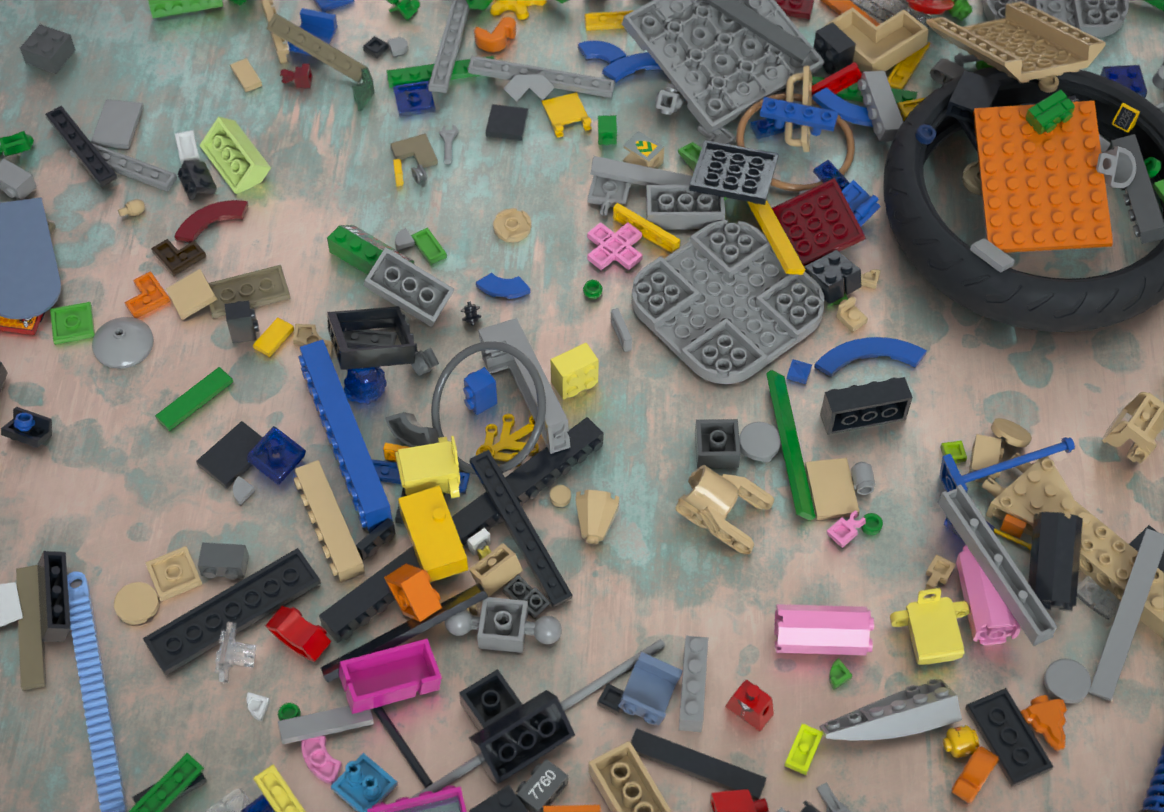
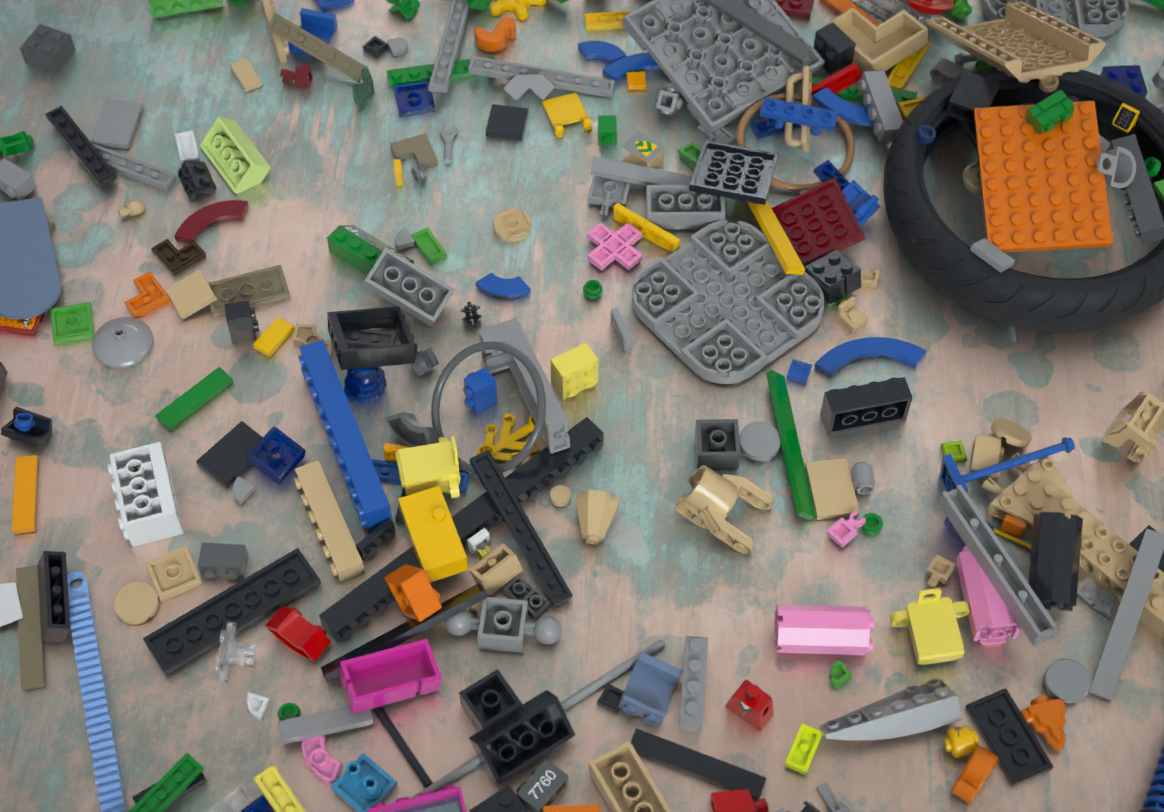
none -> light orange tile [12,455,39,534]
none -> white brick [107,442,184,547]
none -> light orange tile [627,72,646,90]

